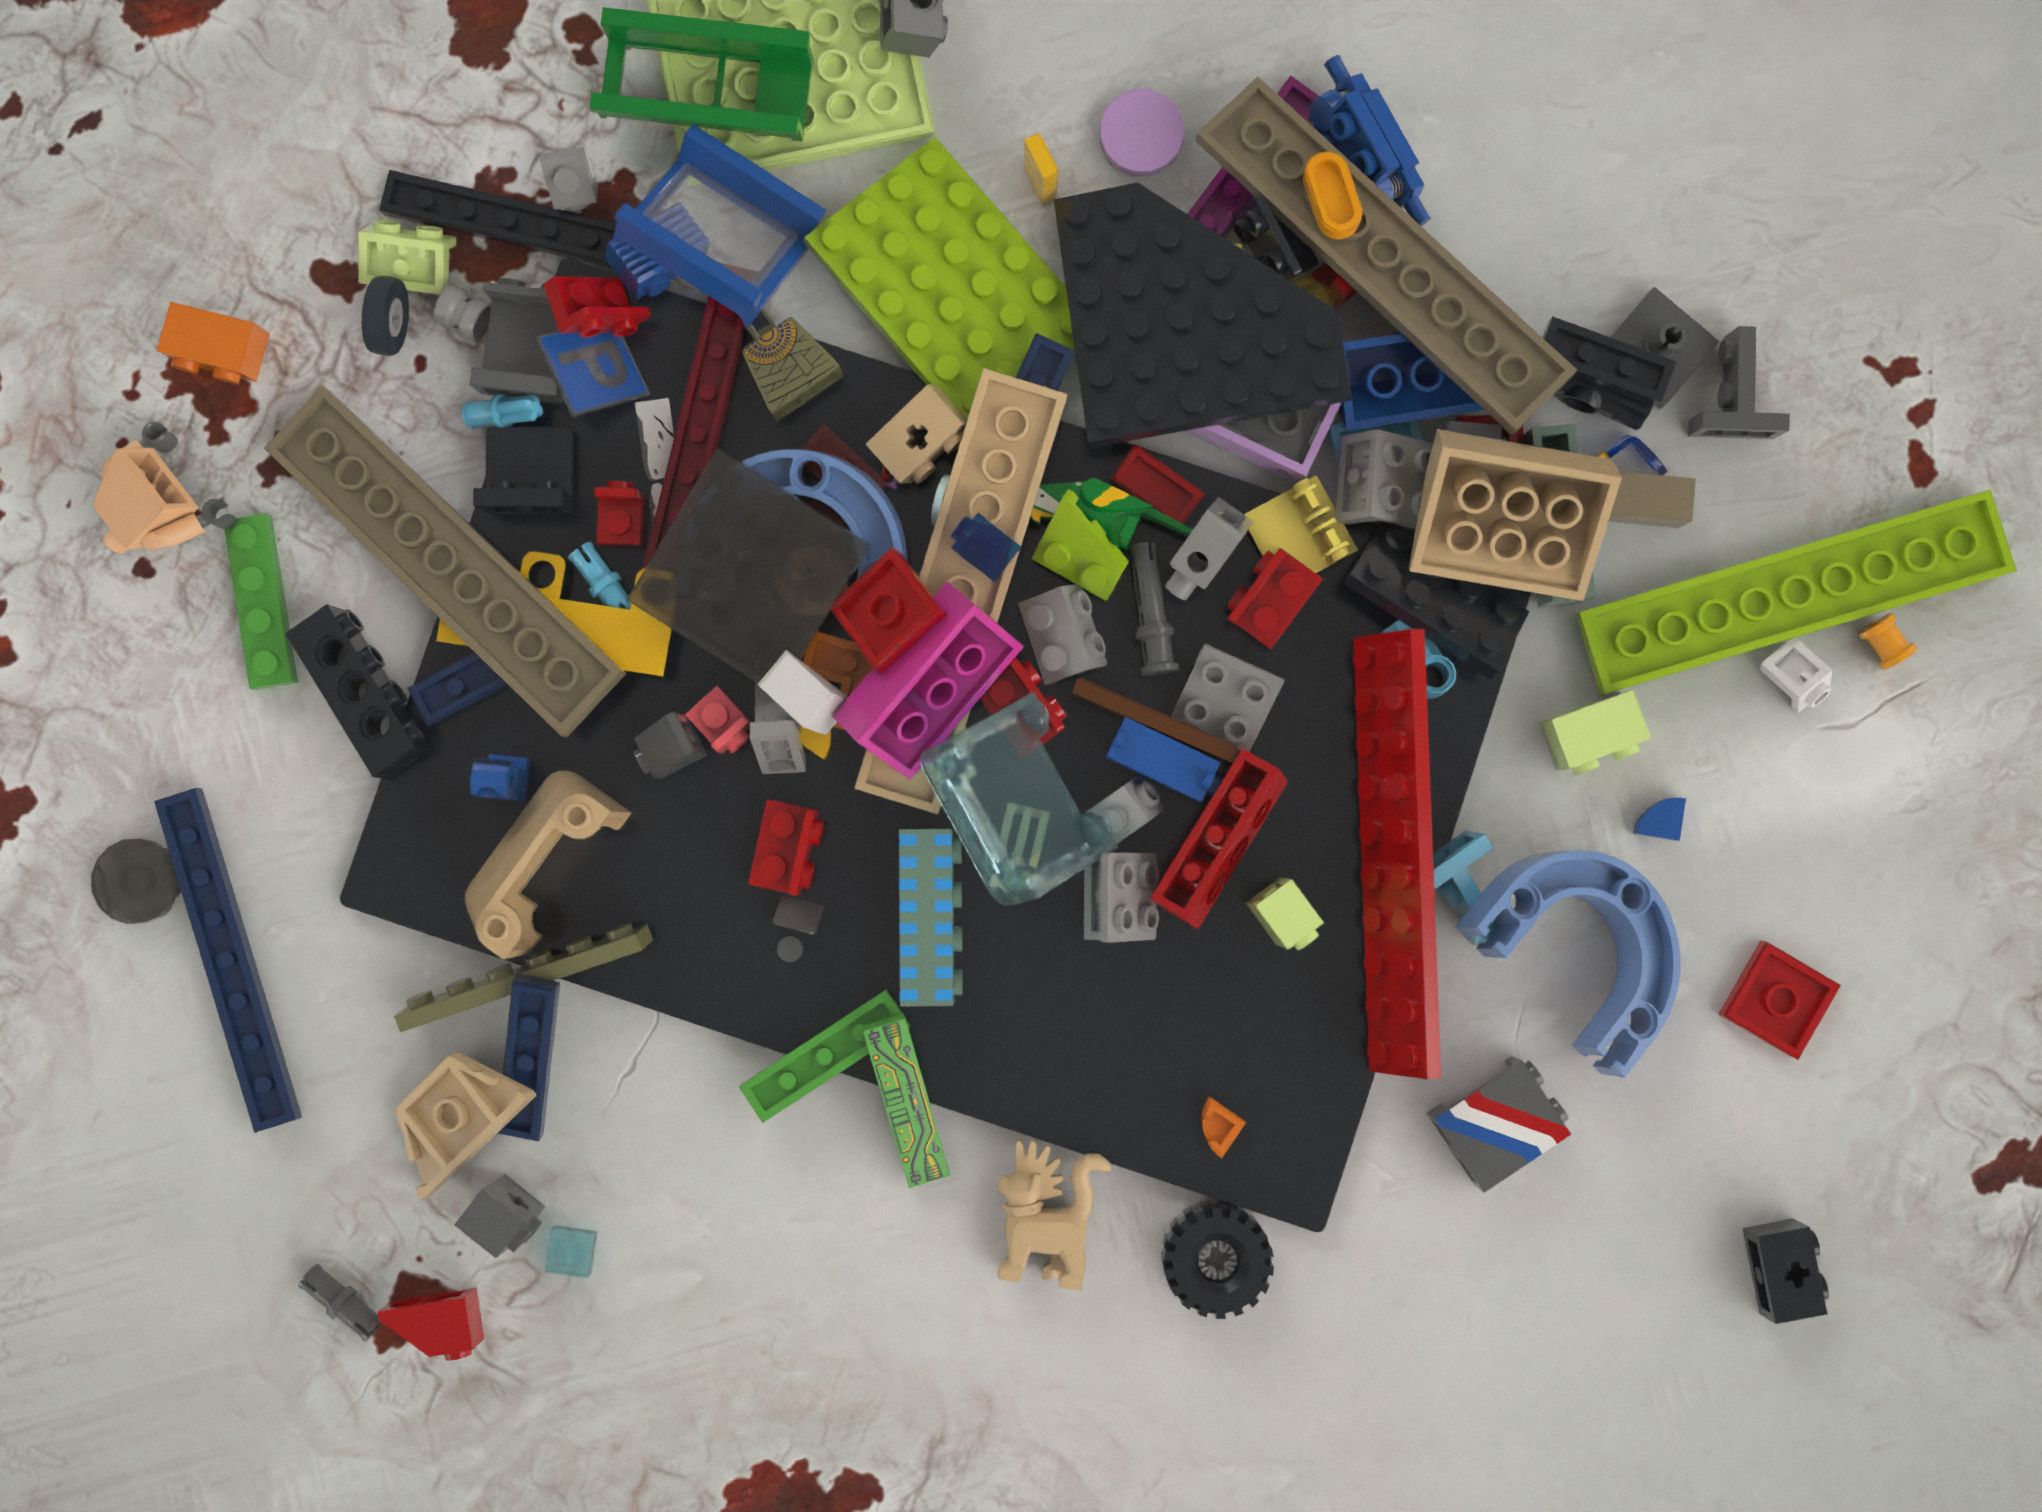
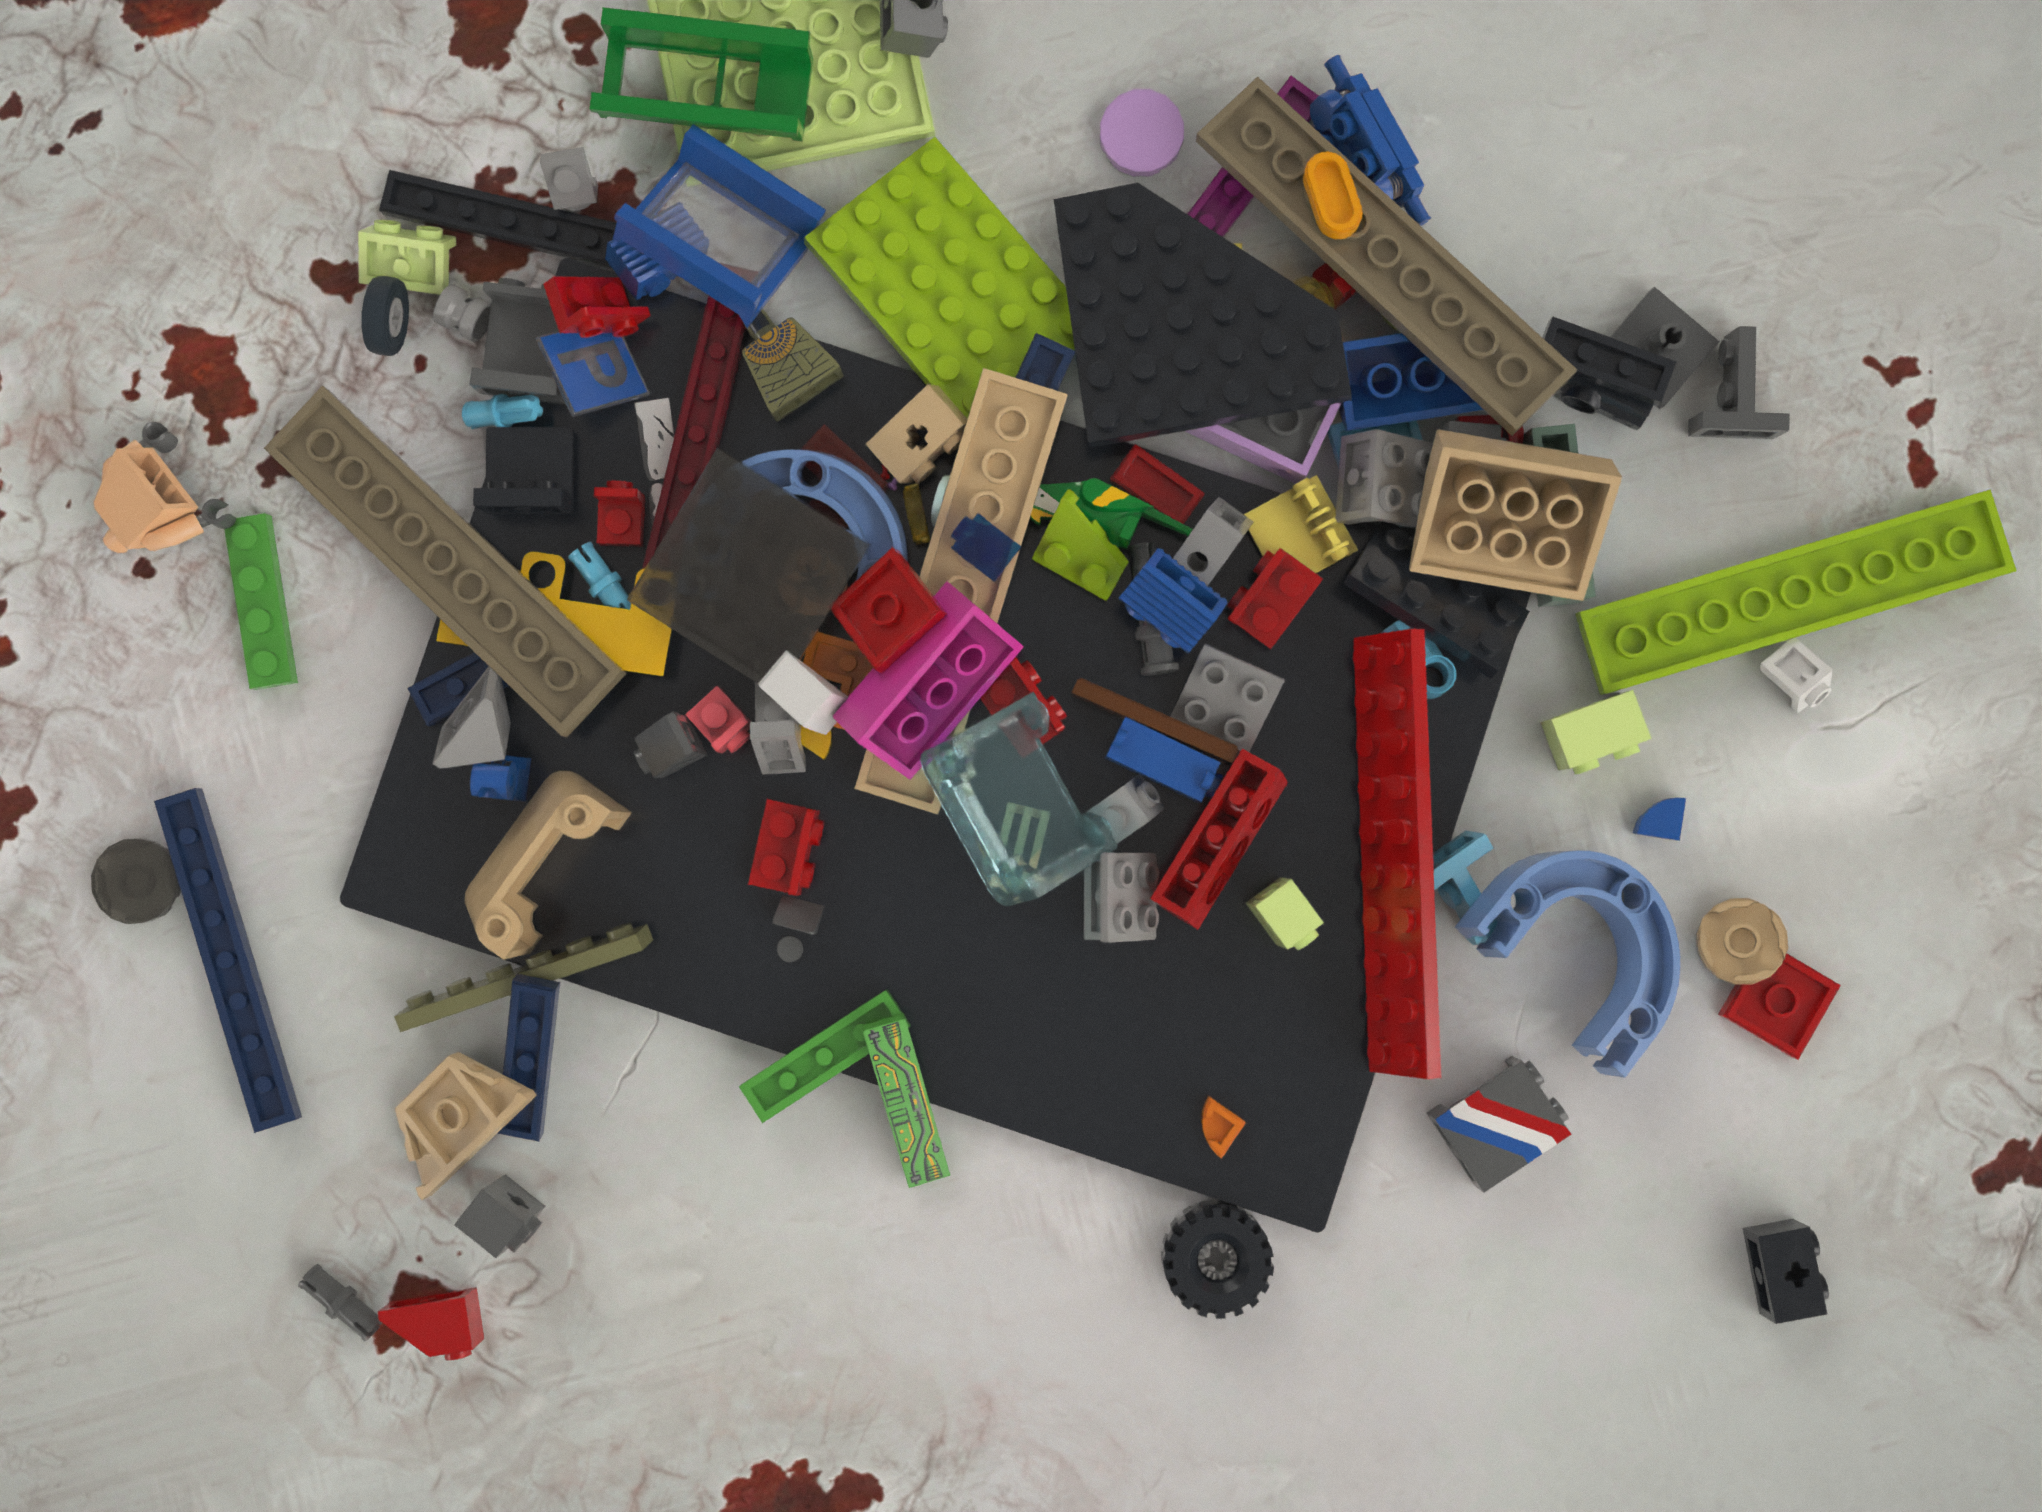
orange brick [157,301,270,385] -> none
black brick [285,604,433,780] -> none
clear light blue tile [545,1225,598,1278] -> none
sand green brick [899,829,963,1006] -> none
tan animal [997,1139,1111,1290] -> none
light grey bracket [1018,584,1107,685] -> none
yellow tile [1024,133,1058,206] -> none
black bracket [1232,193,1319,280] -> none
clear blue piece [1595,435,1668,475] -> none
dark tan brick [1608,471,1696,528] -> none
light orange bush [1858,613,1918,670] -> none
none -> light grey slope [433,666,511,769]
none -> clear yellow tile [902,484,931,545]
none -> blue brick [1118,548,1227,653]
none -> tan tile [1696,898,1788,985]

